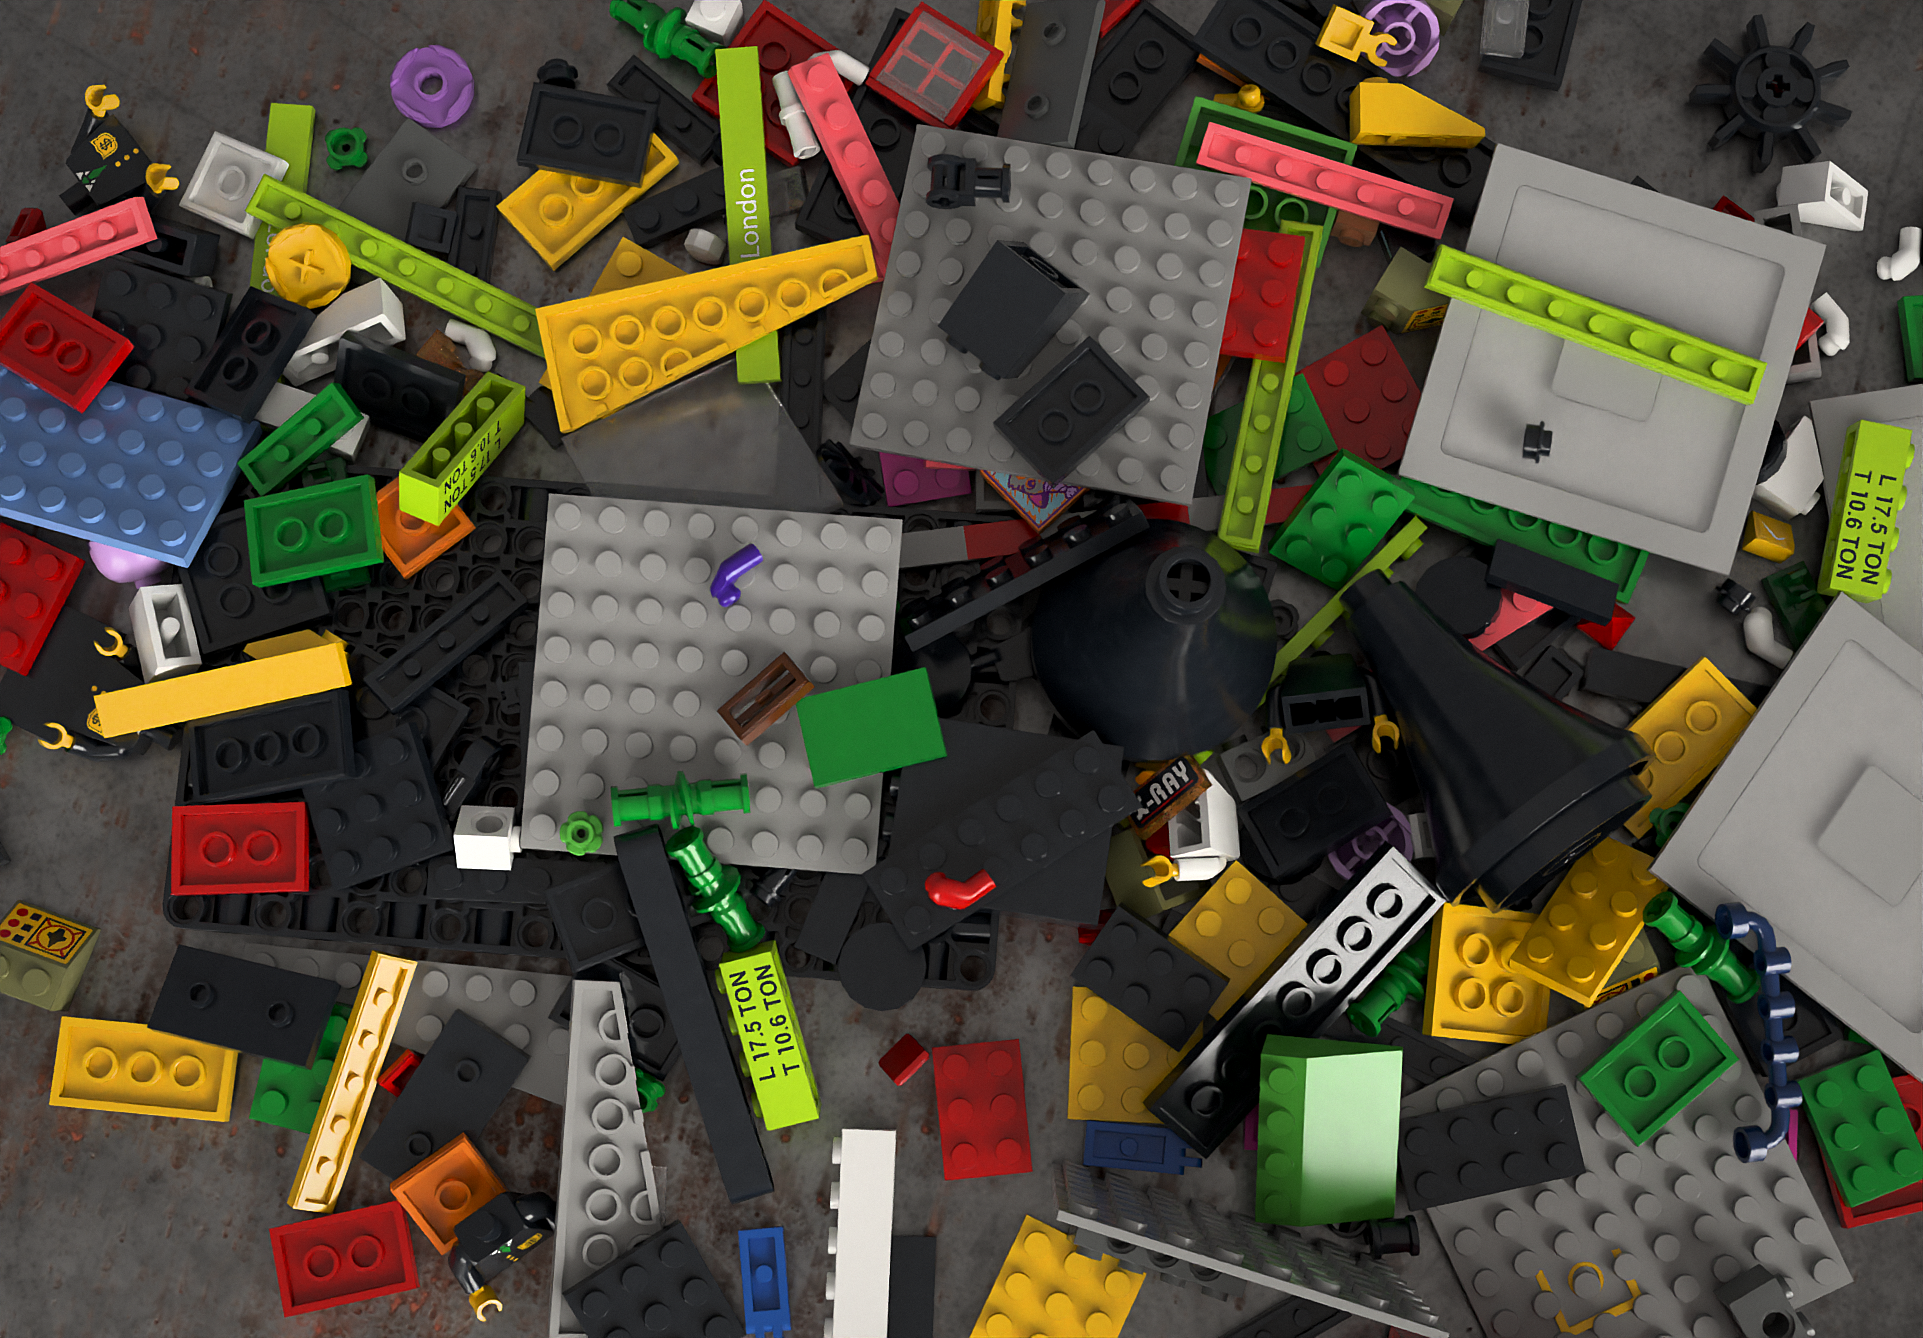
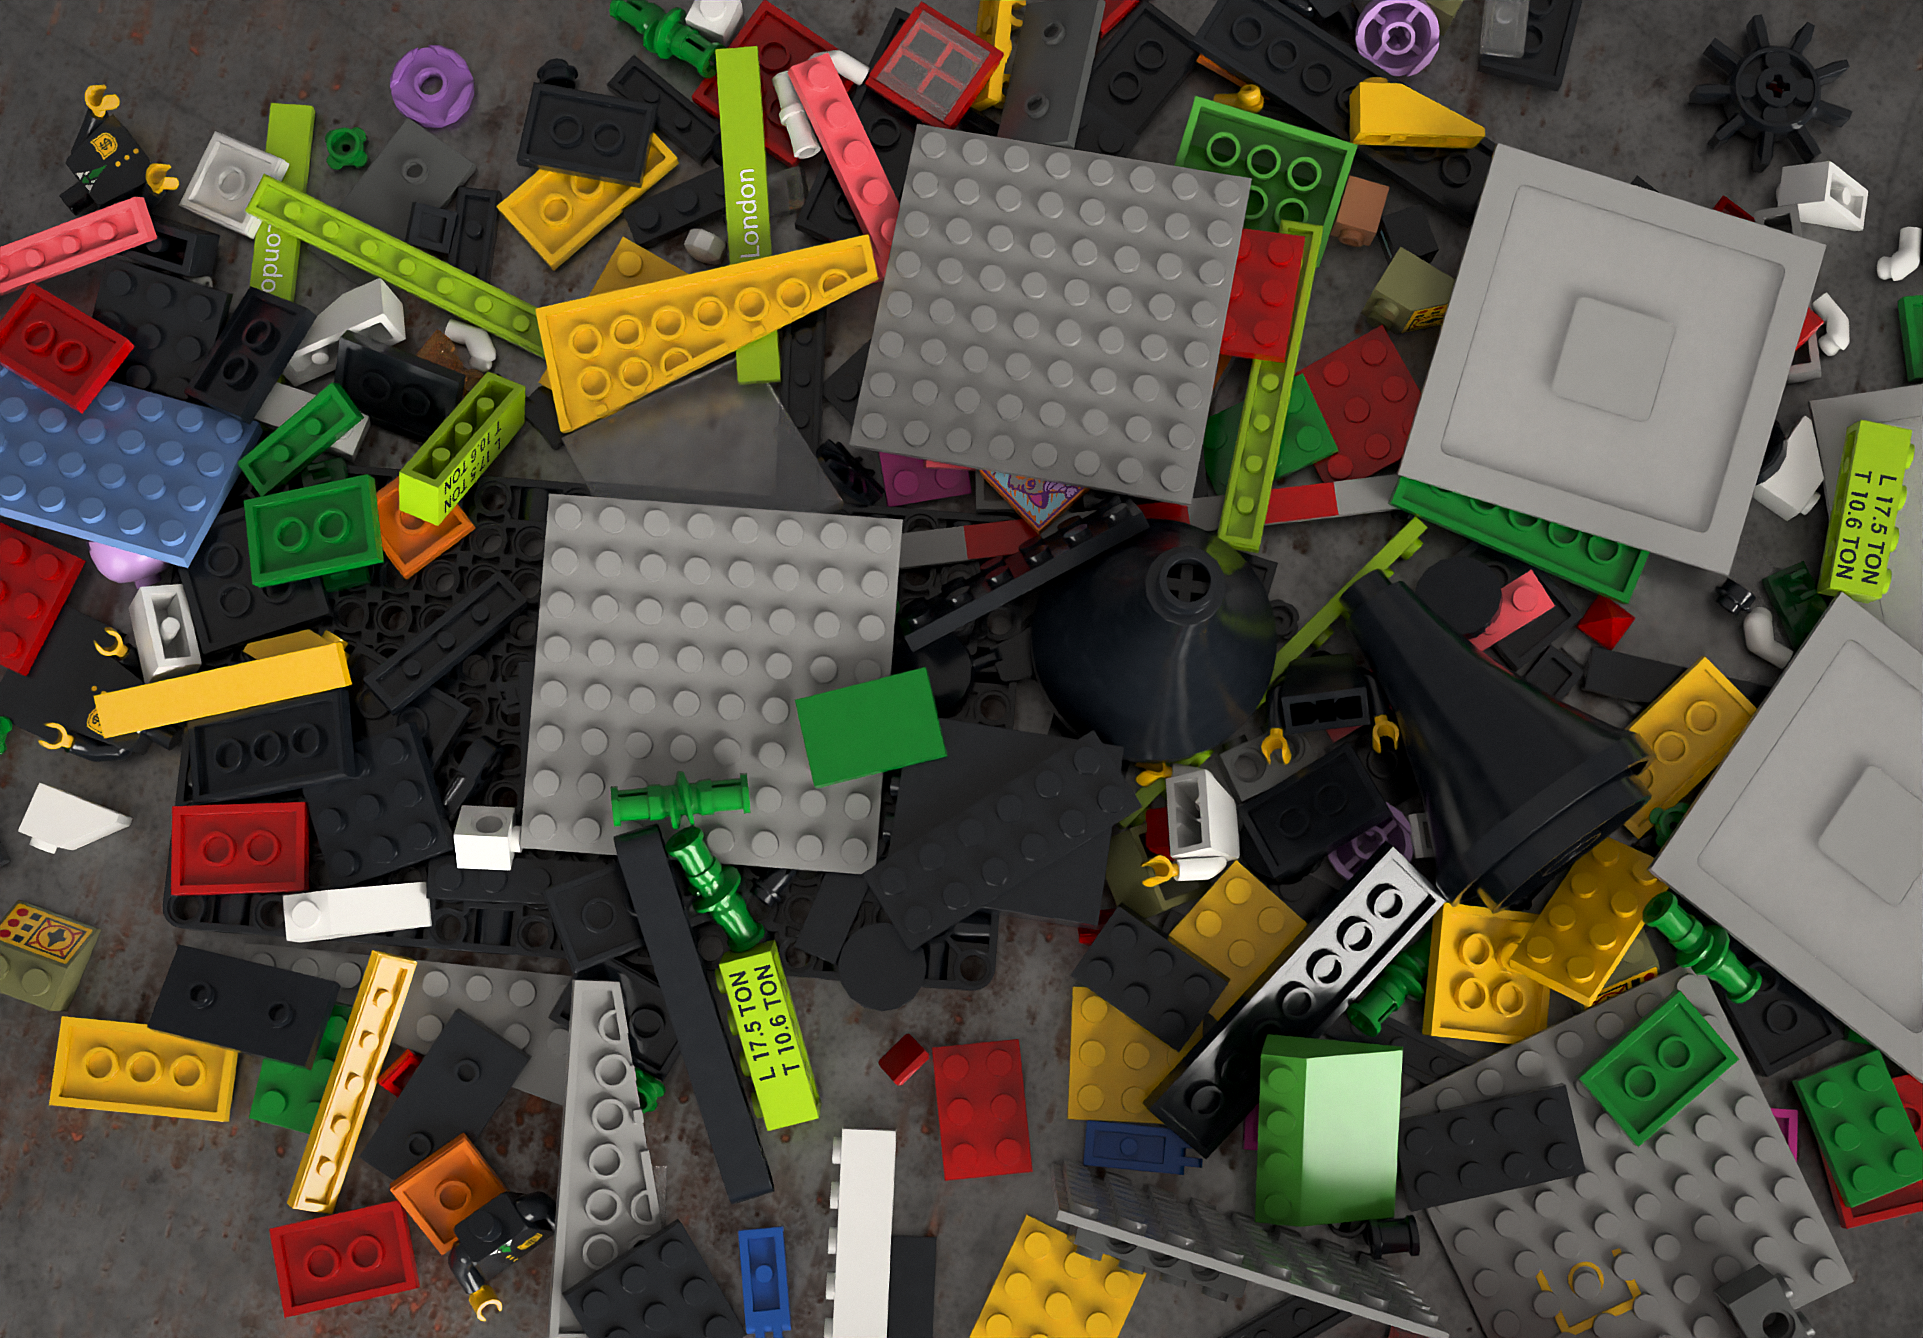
red slope [5,208,47,245] -> none
yellow tile [265,222,351,309] -> none
bright green plate [559,811,604,856] -> none
dark purple arm [710,543,763,607] -> none
reddish brown tile [717,652,815,746] -> none
black connector [925,154,1011,209] -> none
red arm [925,868,996,909] -> none
black slope [938,240,1090,380] -> none
black plate [993,336,1150,489] -> none
tile [1126,752,1212,840] -> none
coral plate [1195,122,1454,241] -> none
green plate [1267,448,1415,591] -> none
yellow plate [1315,4,1397,67] -> none
lime tile [1424,244,1767,406] -> none
black tile [1484,539,1619,626] -> none
black plate [1522,420,1553,464] -> none
dark blue bar [1715,902,1802,1163] -> none
yellow slope [1742,511,1795,564] -> none
none -> white slope [18,783,133,854]
none -> white slope [283,882,432,943]

